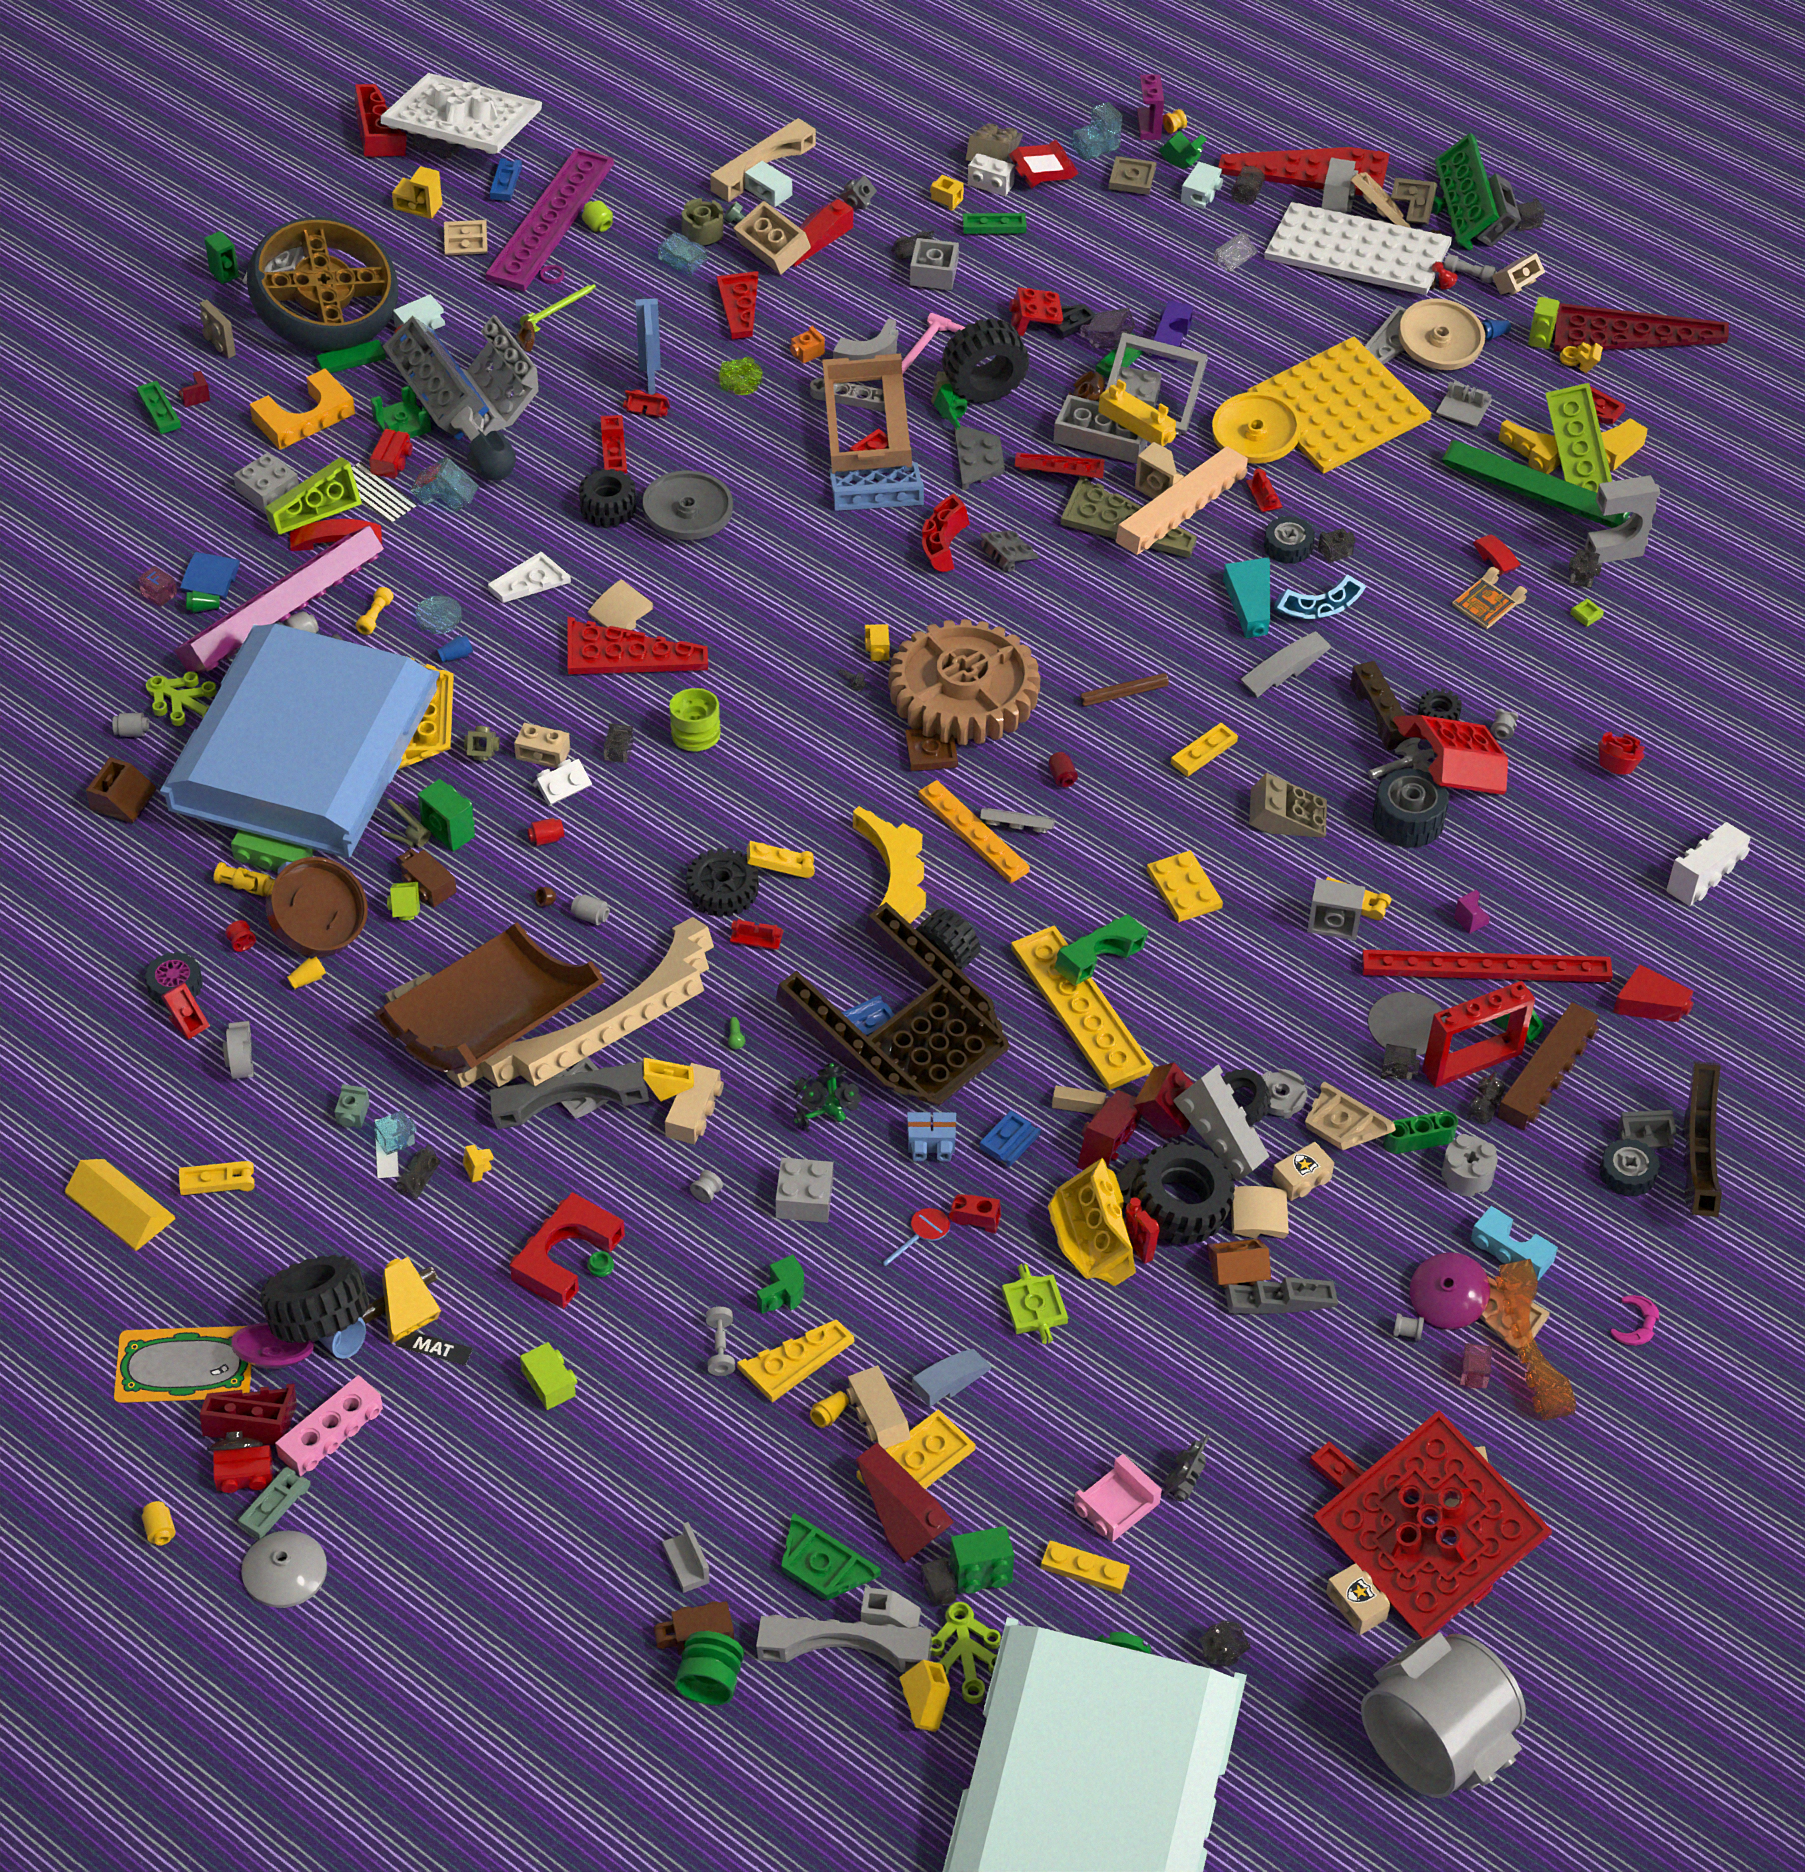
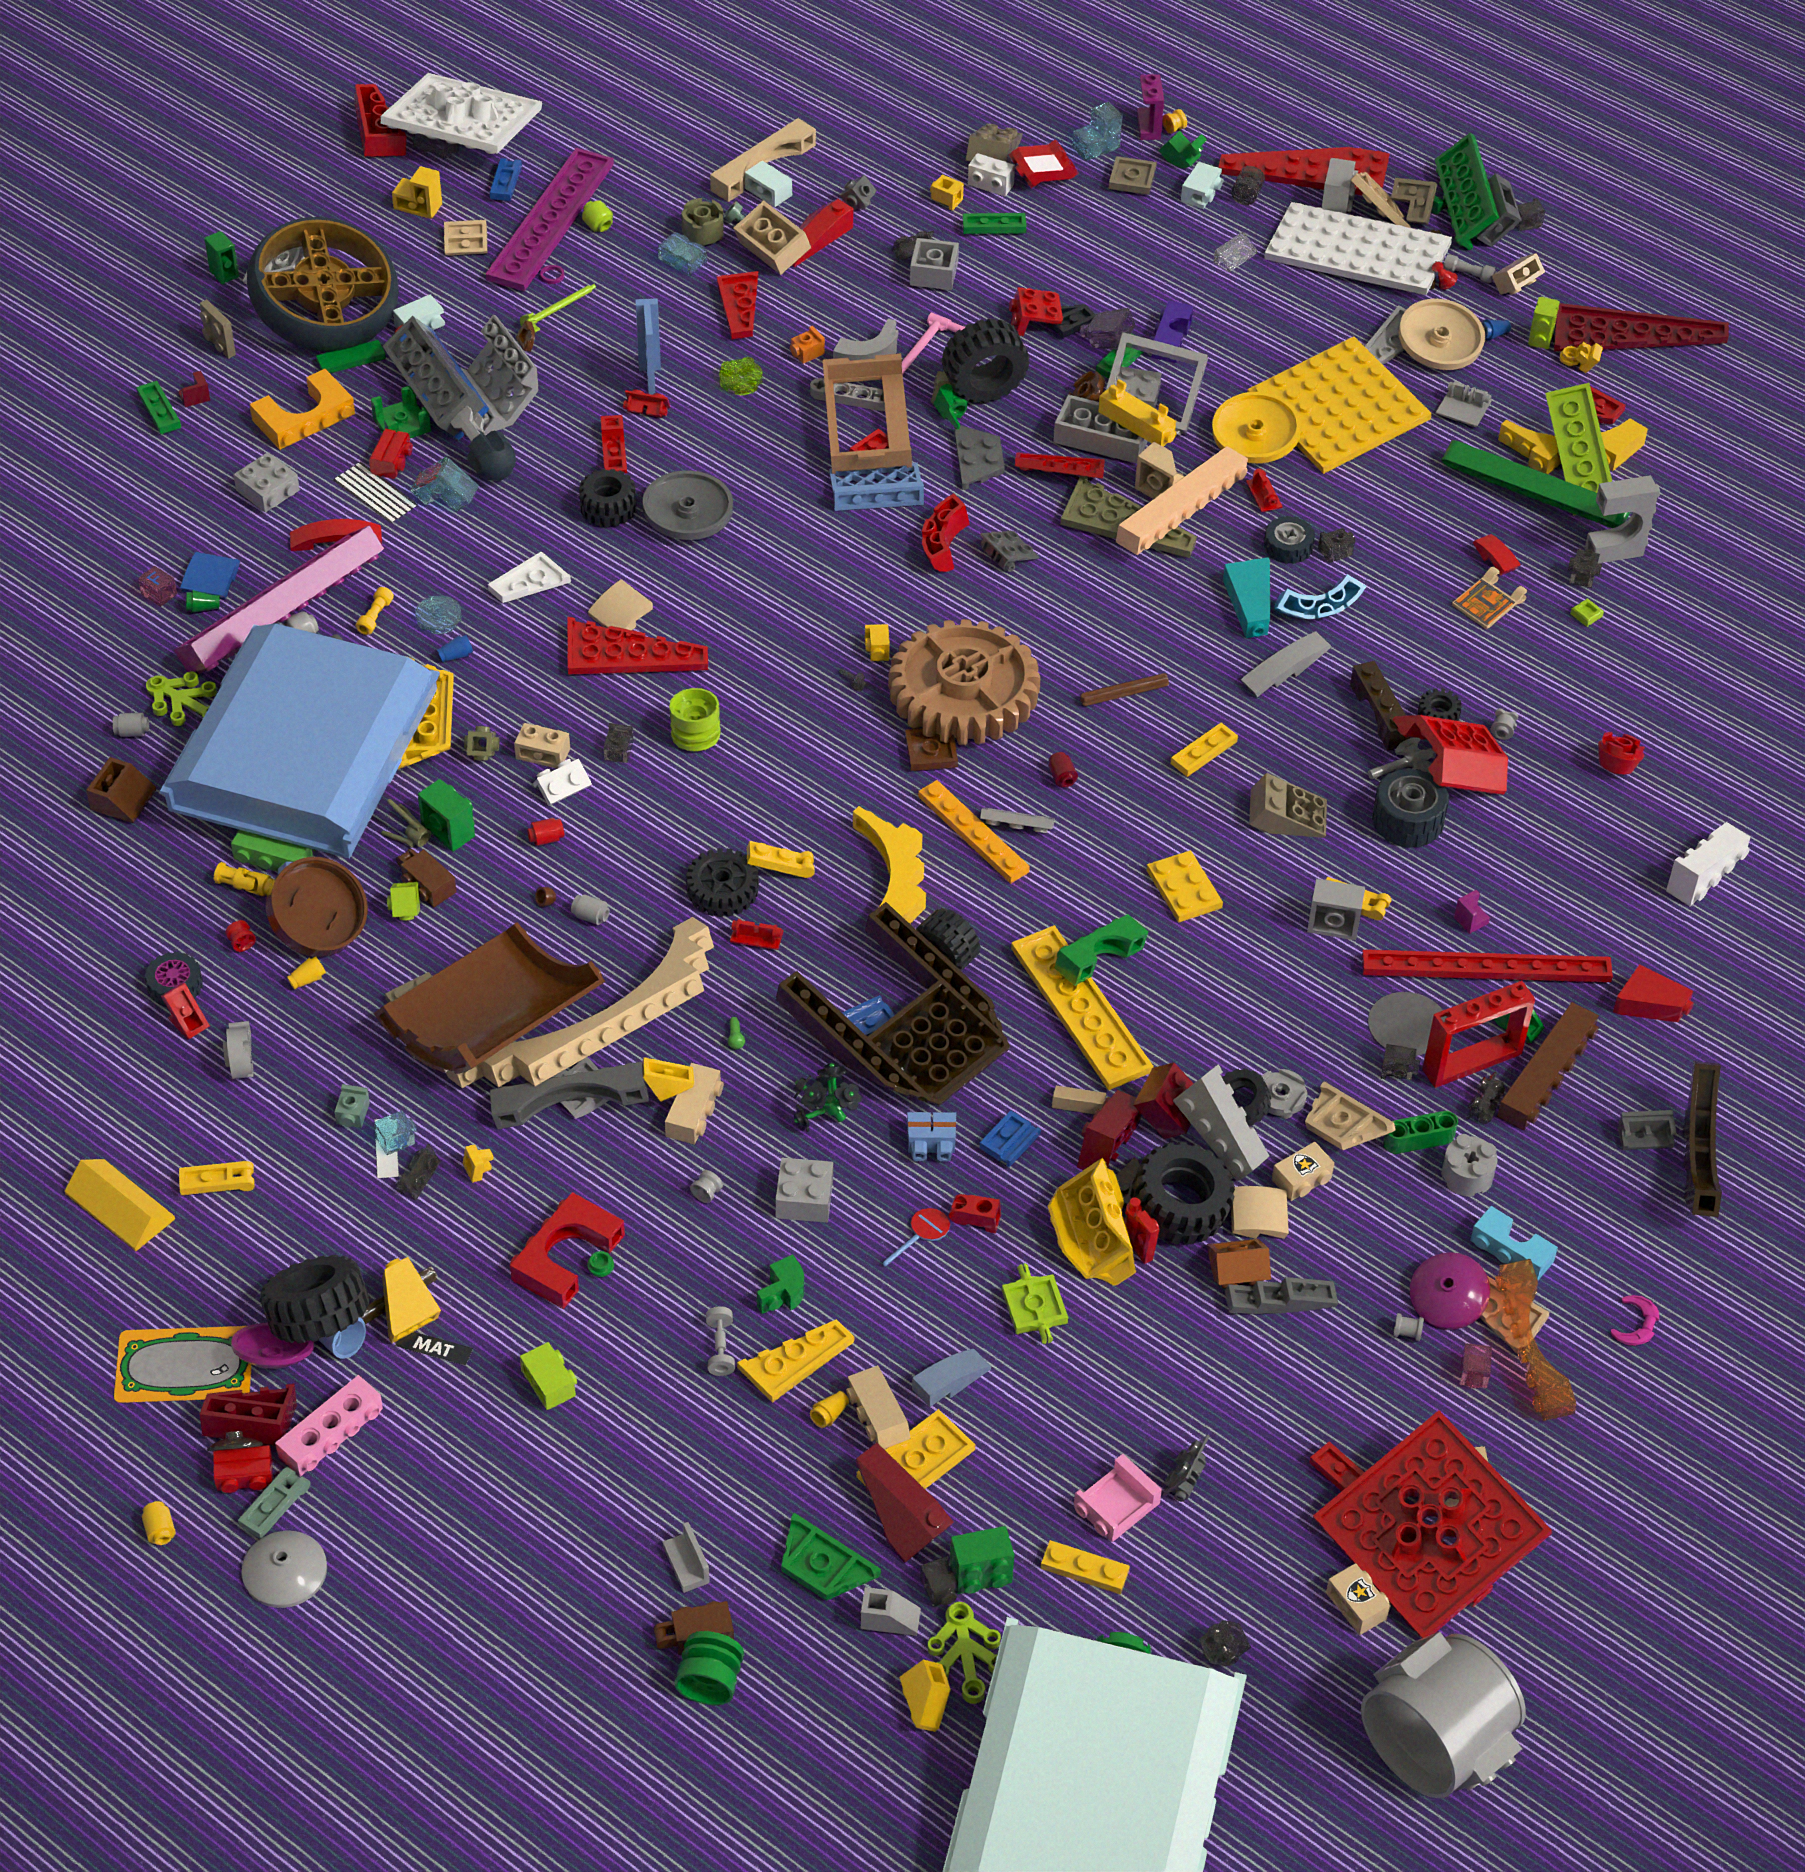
lime wedge [264,457,362,535] -> none
light grey arch [756,1615,932,1672] -> none
black wheel [1599,1139,1660,1197] -> none

